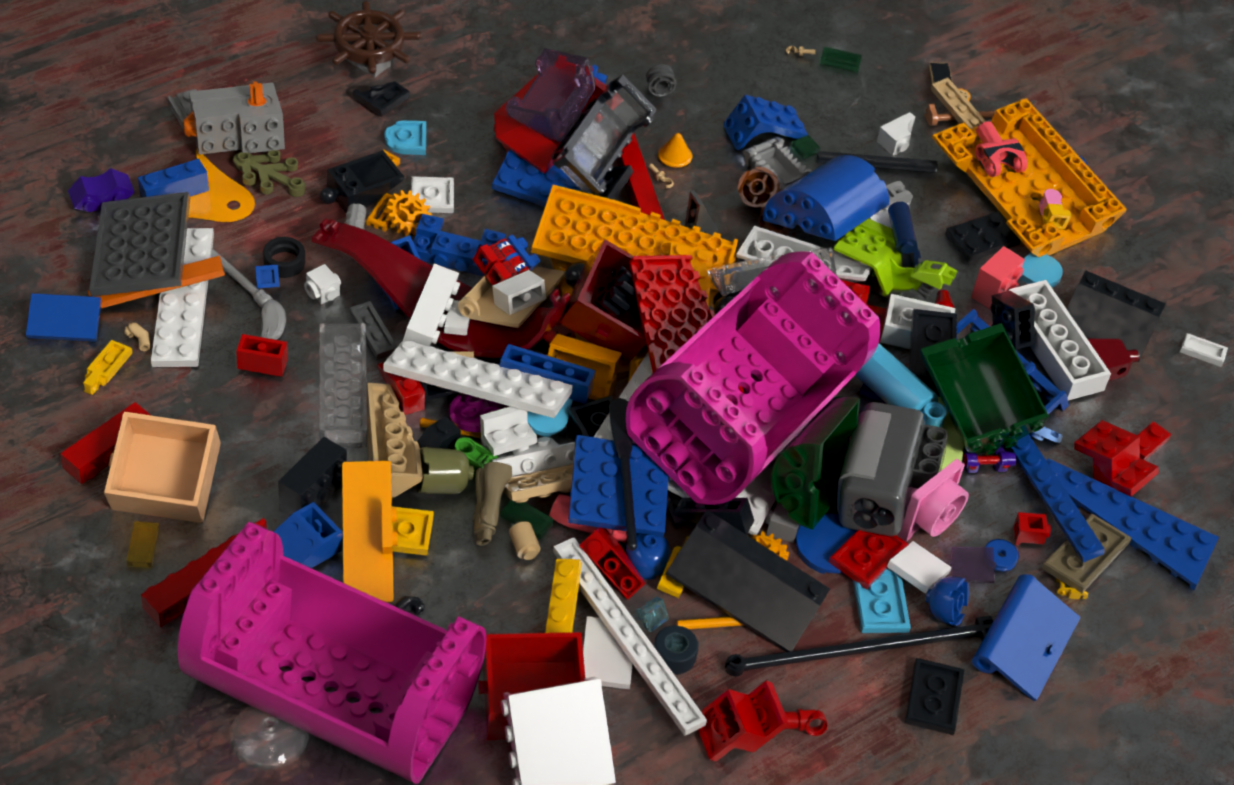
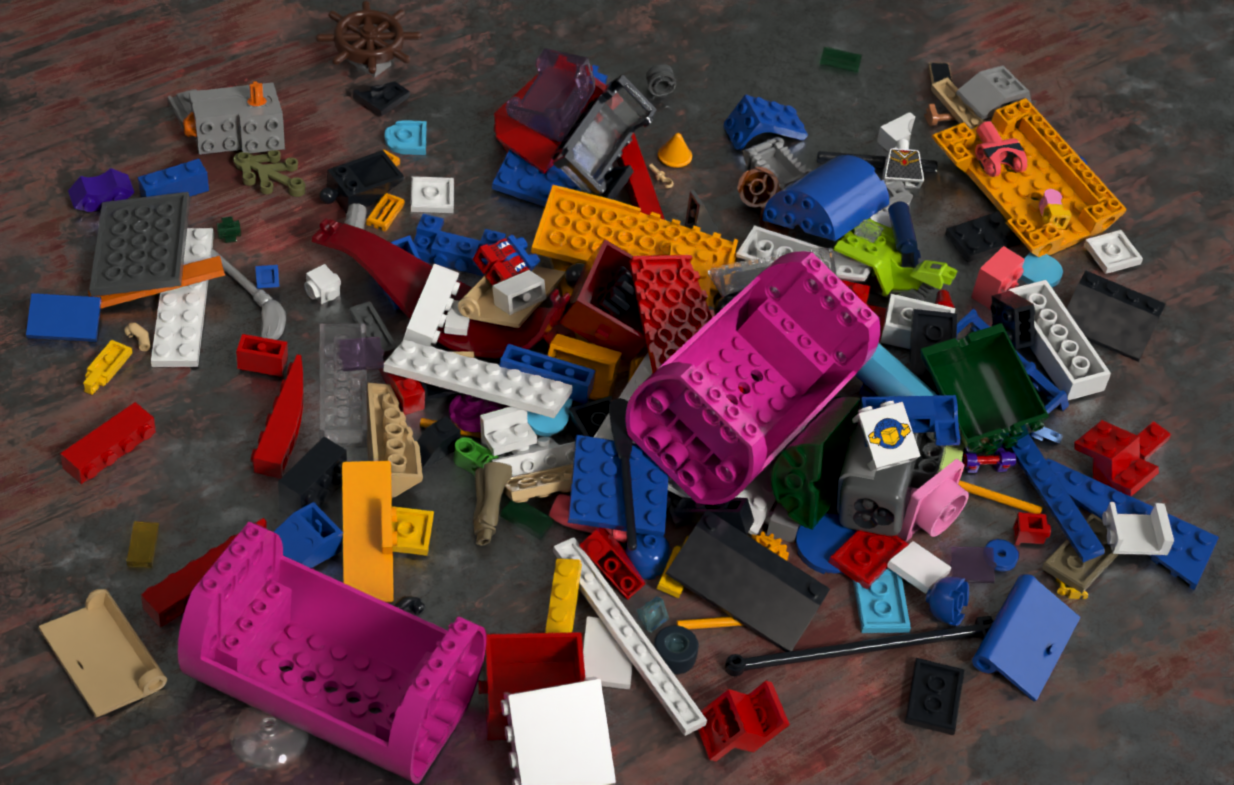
light nougat container [104,412,221,523] -> none
light orange piece [188,148,255,222] -> none
black tyre [263,237,305,278] -> none
light orange gear [384,190,432,236] -> none
olive cylinder [417,447,474,494] -> none
tan brick [509,522,541,560] -> none
tan hand [785,46,816,56] -> none
red connector [785,709,828,736] -> none
clear green tile [791,135,821,159] -> none
dark red torso [1088,339,1139,381] -> none
white tile [1180,333,1228,367] -> none
none -> tan door [39,589,167,718]
none -> clear green gear [216,216,241,243]
none -> red slope [250,354,304,479]
none -> clear purple piece [339,337,384,372]
none -> white panel [852,401,921,472]
none -> clear tile [854,219,883,243]
none -> blue bracket [861,395,960,447]
none -> torso [882,139,924,189]
none -> light grey slope [956,66,1032,119]
none -> light orange bar [958,480,1043,514]
none -> white plate [1084,230,1143,274]
none -> white panel [1102,502,1174,555]

